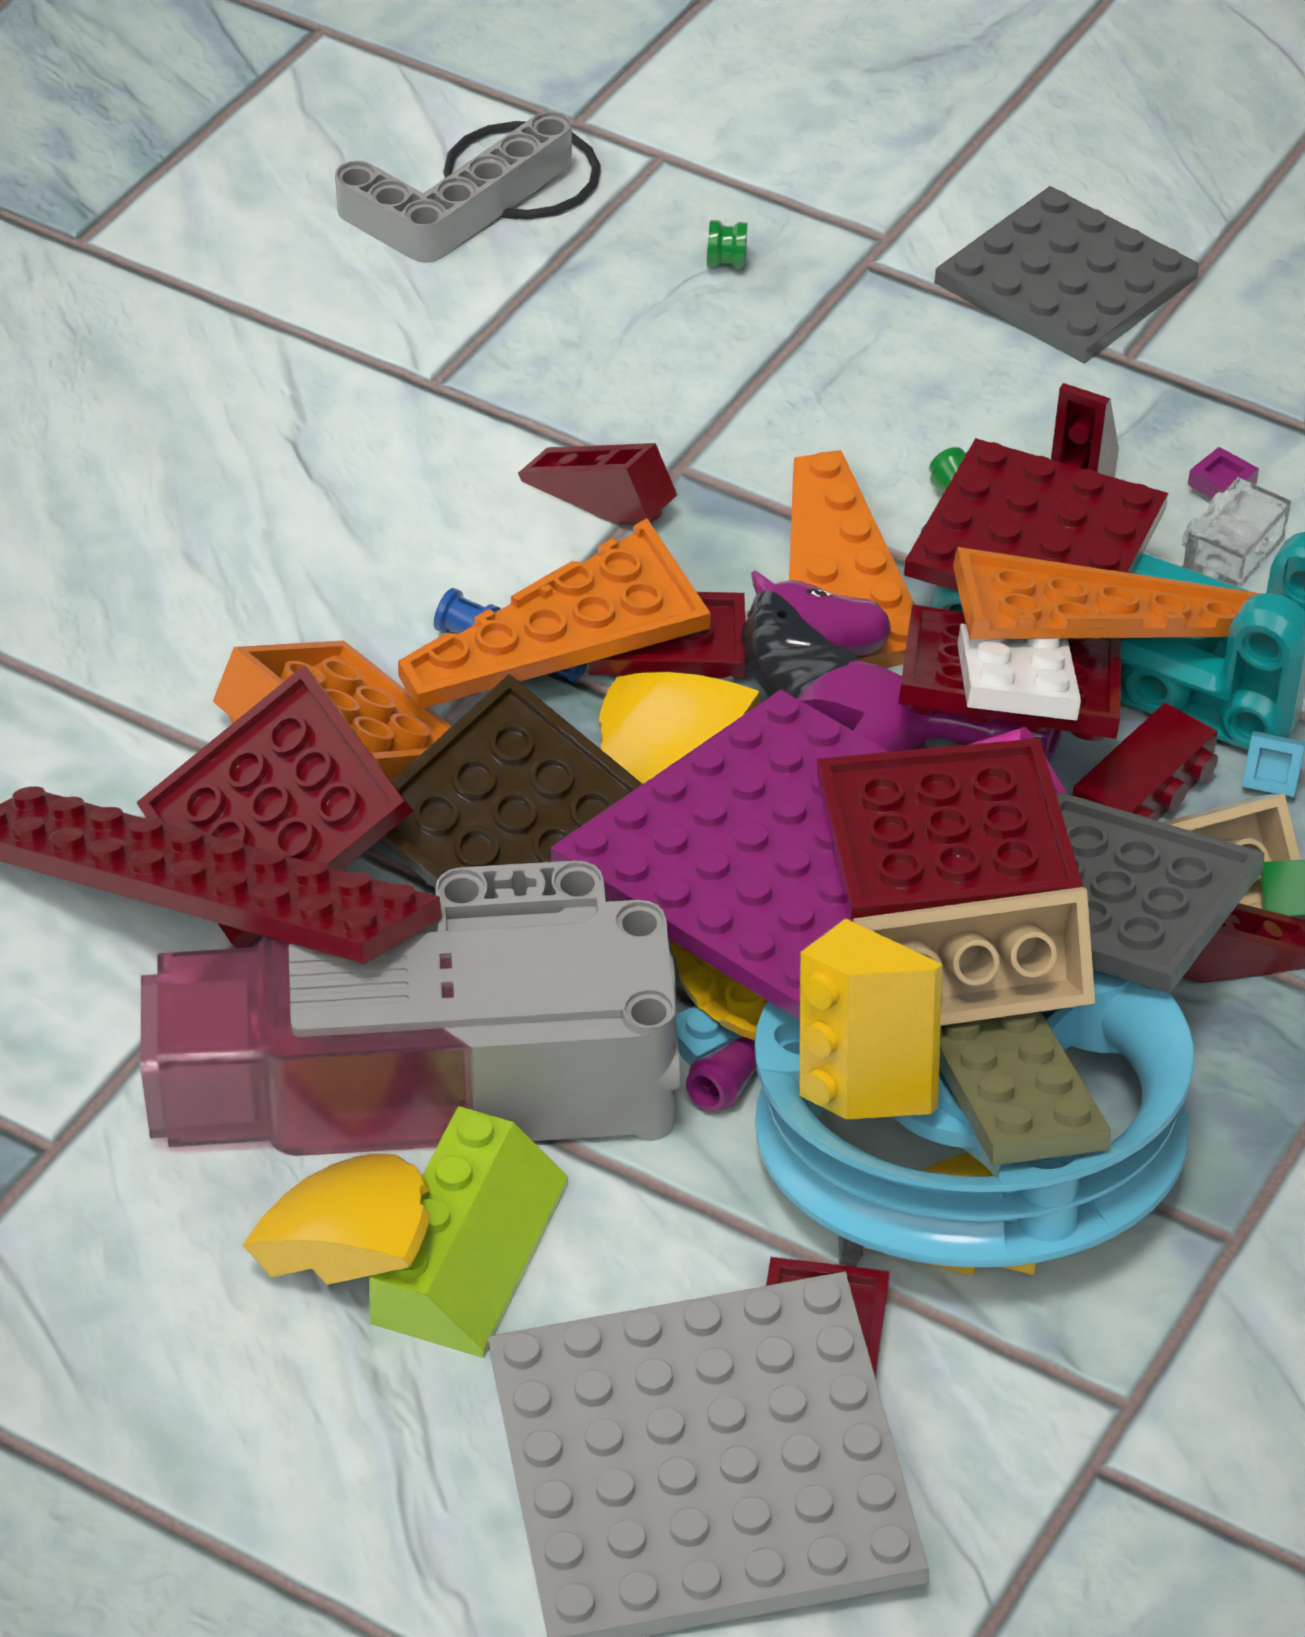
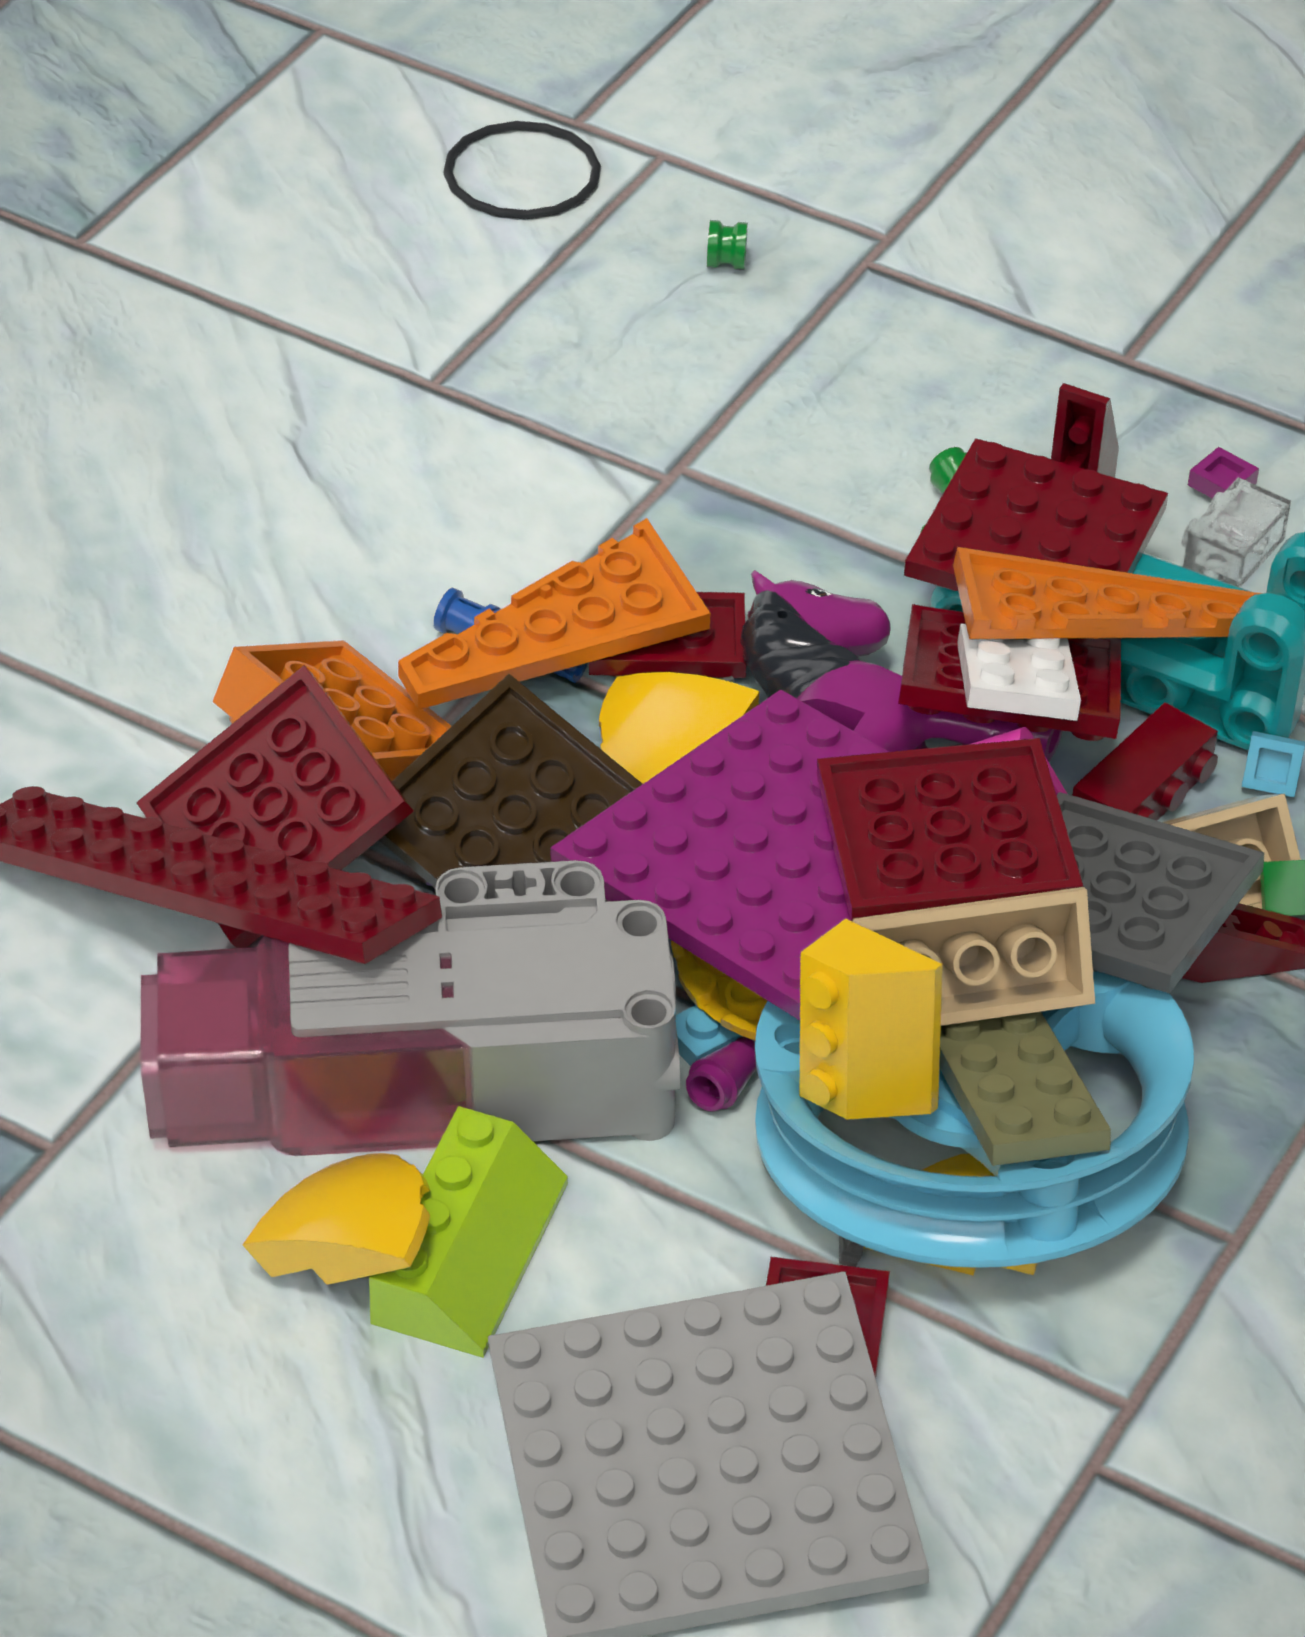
light grey beam [335,111,572,263] -> none
dark red slope [518,443,678,524] -> none
orange wing [789,450,915,668] -> none
dark grey plate [934,186,1199,364] -> none

